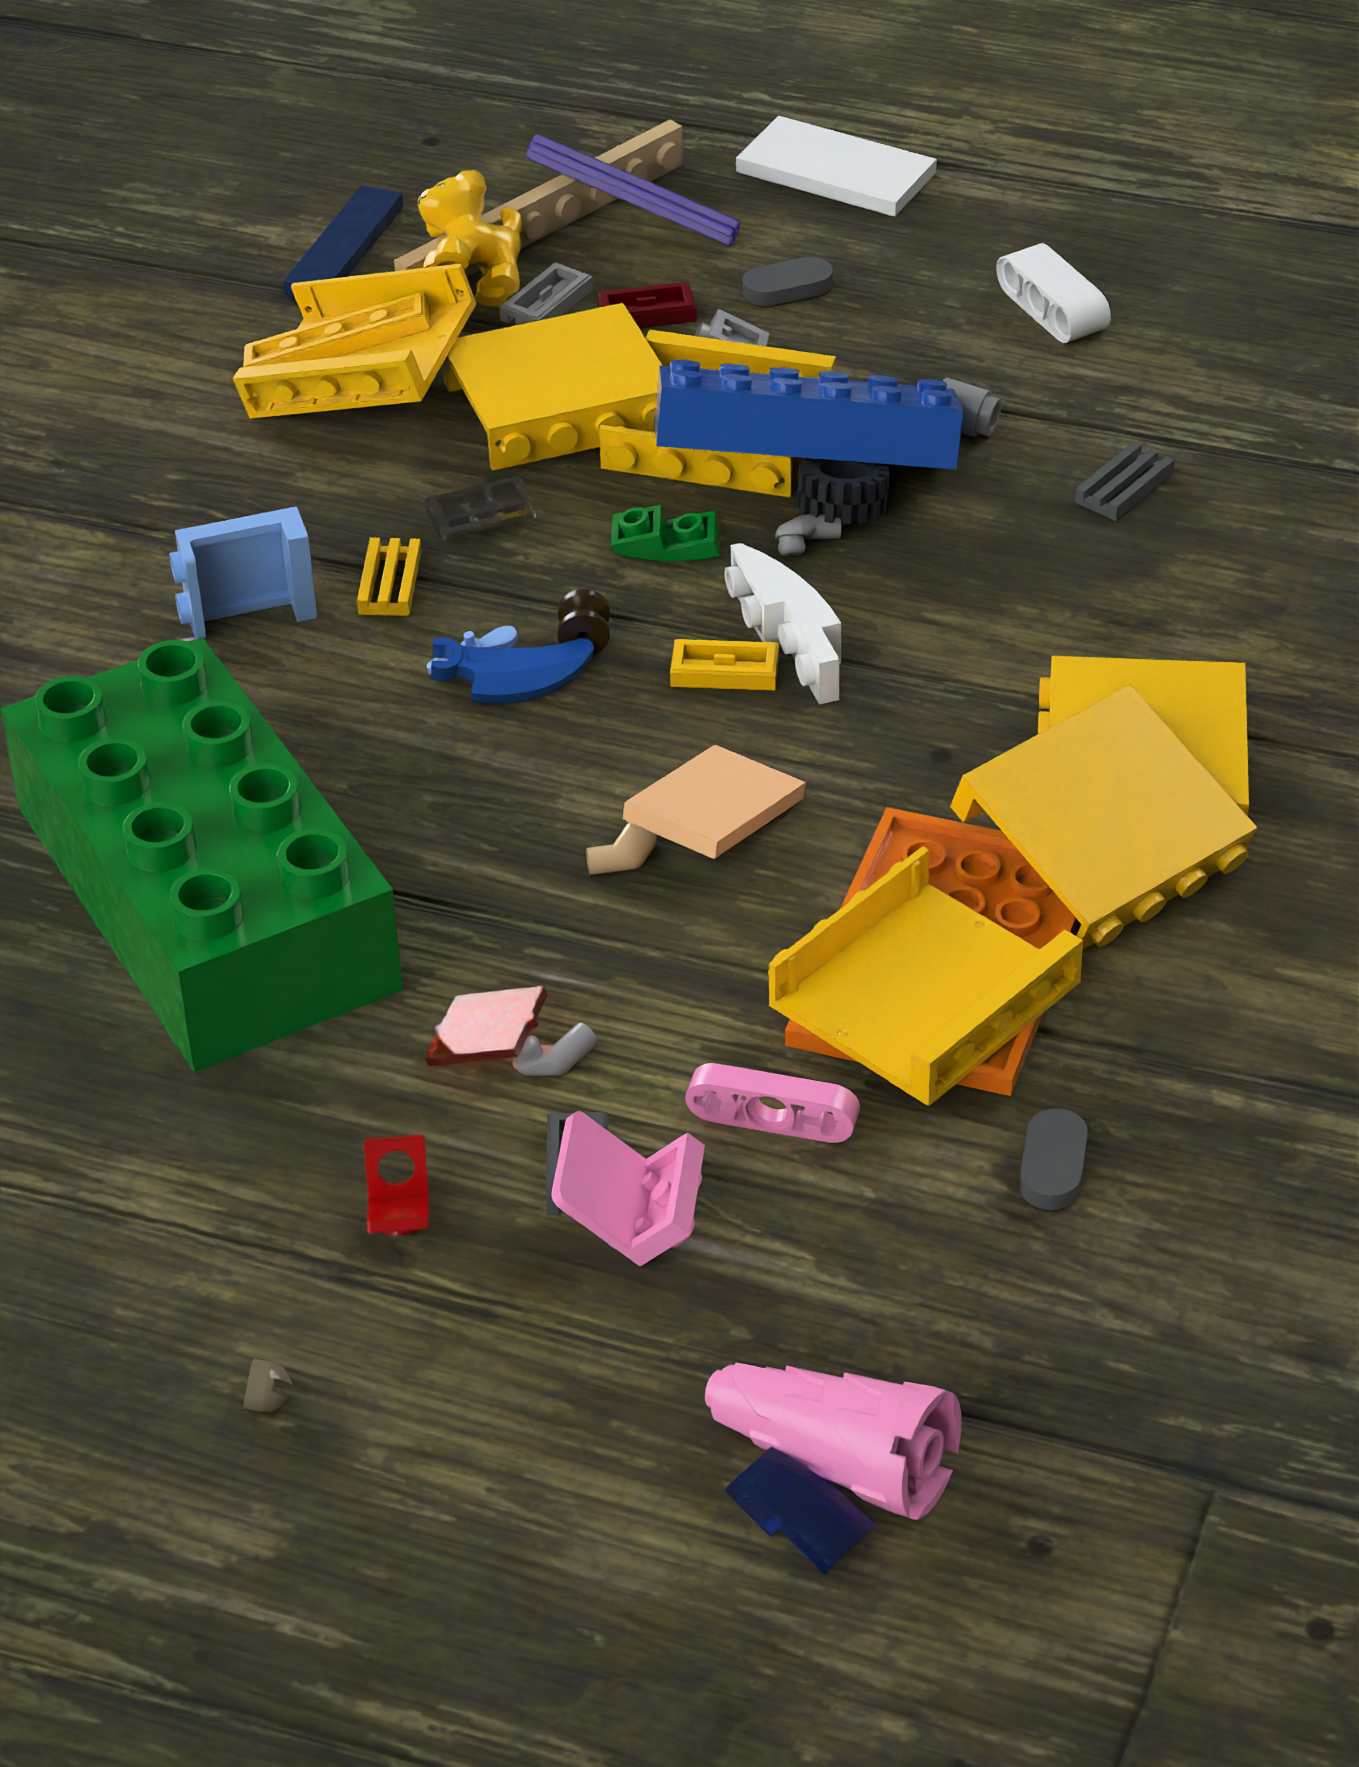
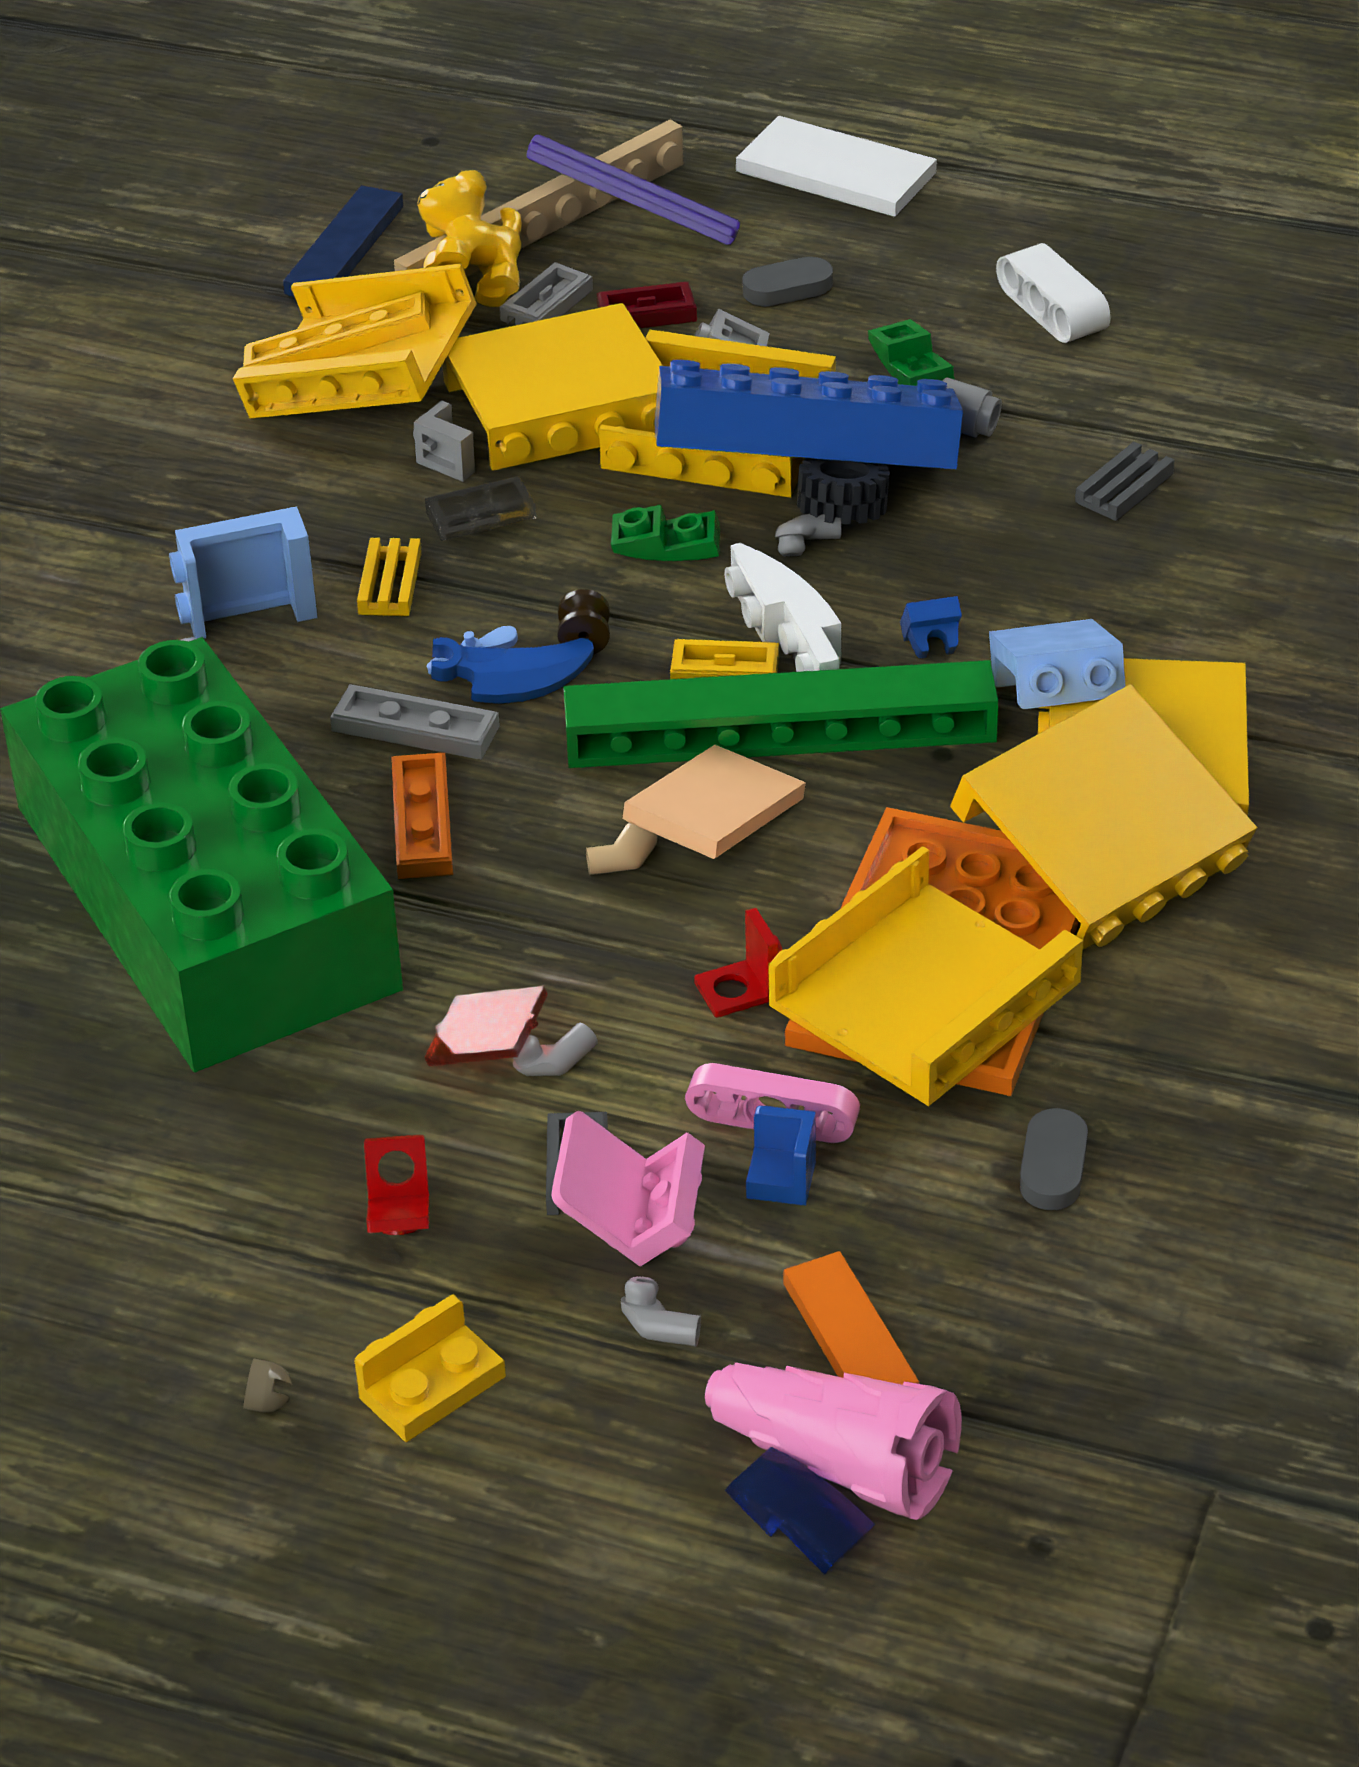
none -> light grey tile [330,684,500,760]
none -> yellow bracket [355,1295,506,1442]
none -> orange tile [391,753,453,879]
none -> light grey bracket [413,401,475,482]
none -> green brick [563,660,998,768]
none -> light grey arm [621,1277,701,1346]
none -> red bracket [694,908,783,1018]
none -> blue panel [746,1105,816,1206]
none -> orange tile [783,1251,919,1385]
none -> green slope [868,319,954,386]
none -> blue tile [900,596,962,658]
none -> light blue panel [989,619,1125,709]

